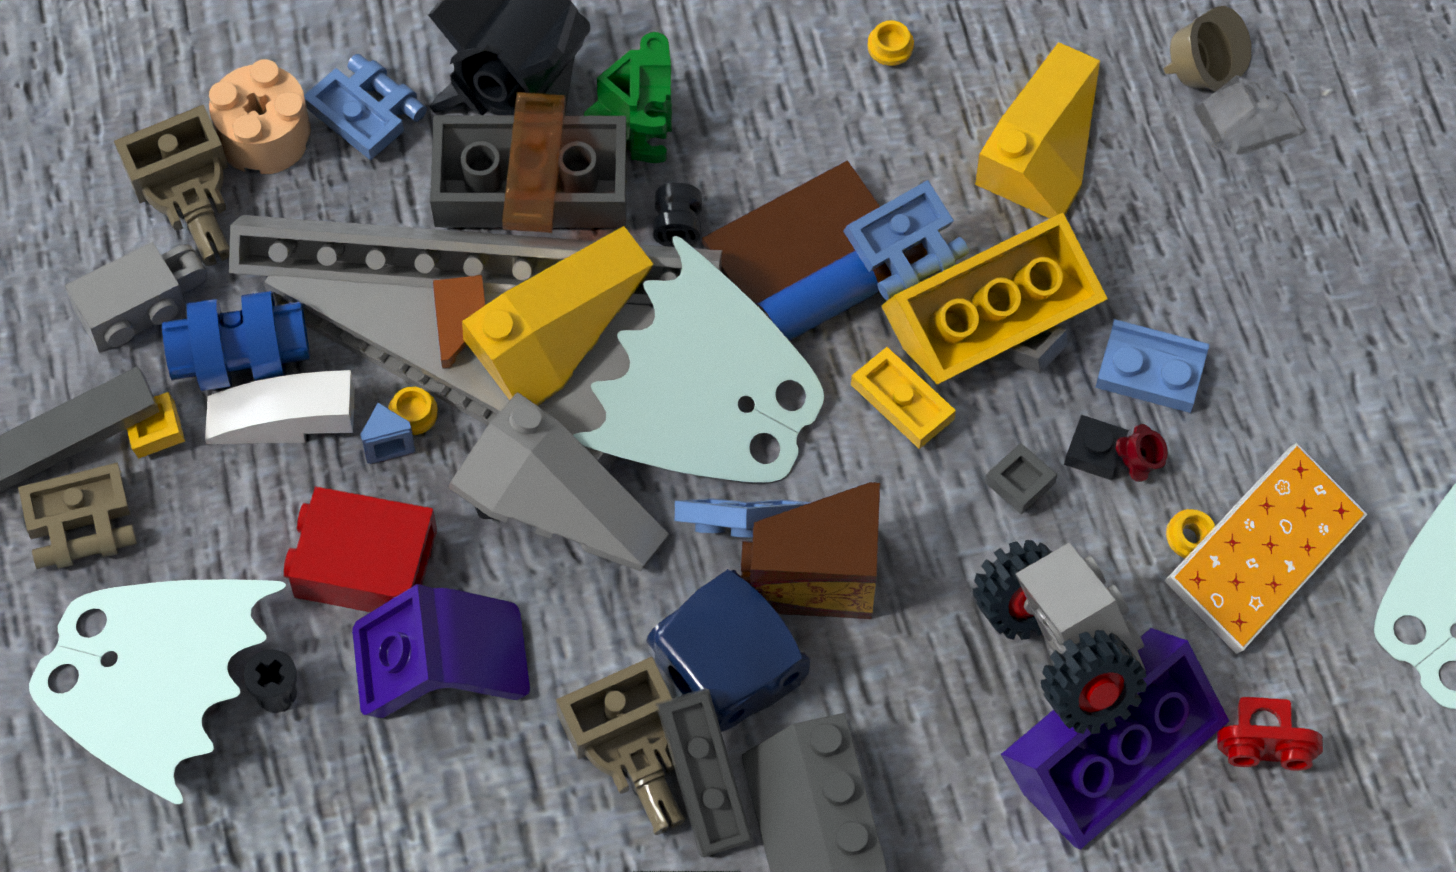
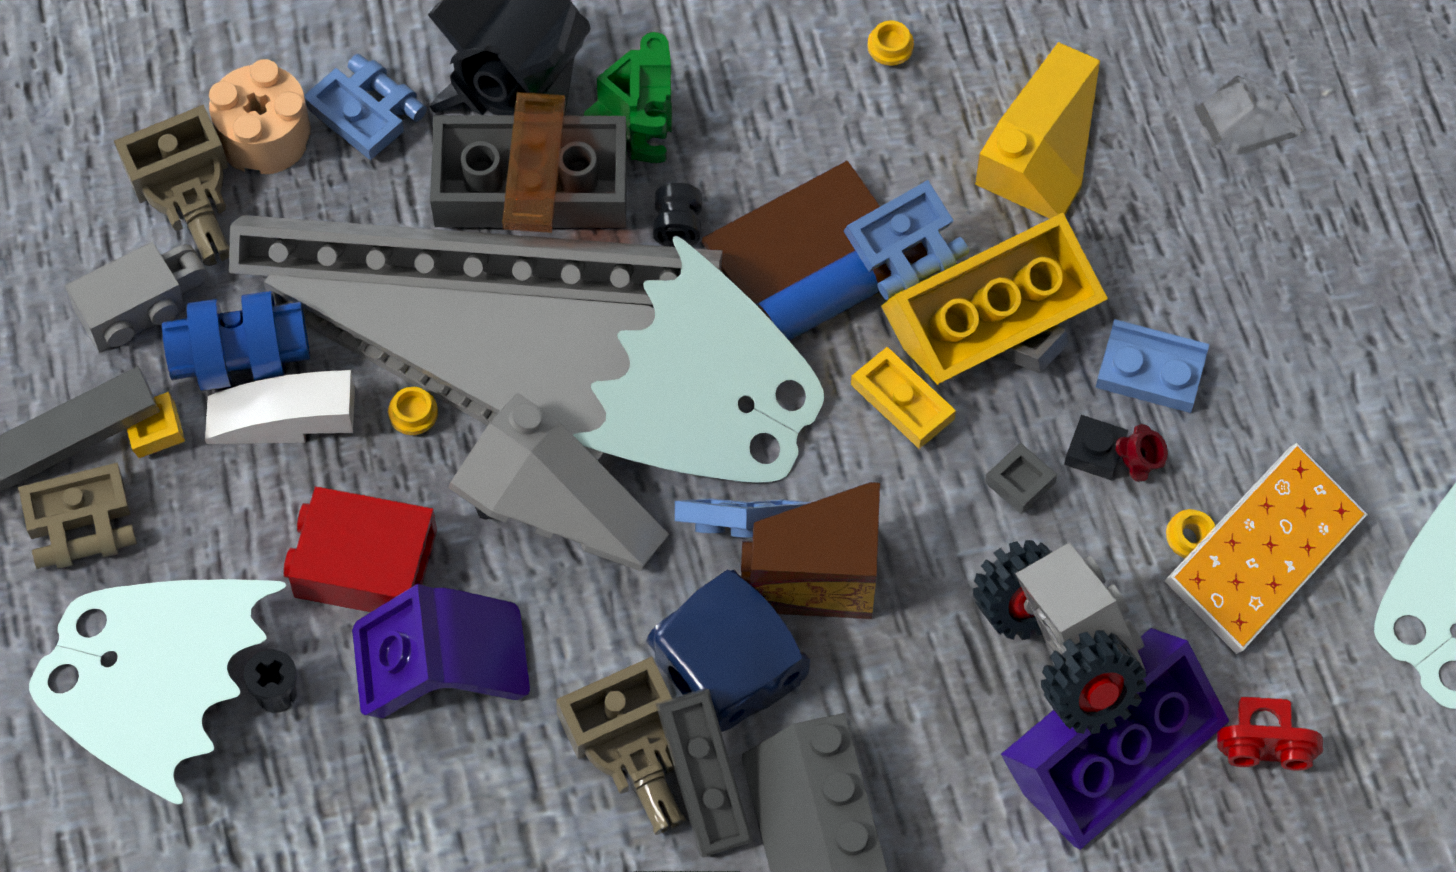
medium blue slope [360,403,415,464] -> none
dark orange tile [433,275,485,369] -> none
yellow wedge [462,226,653,406] -> none
dark tan piece [1163,6,1251,91] -> none

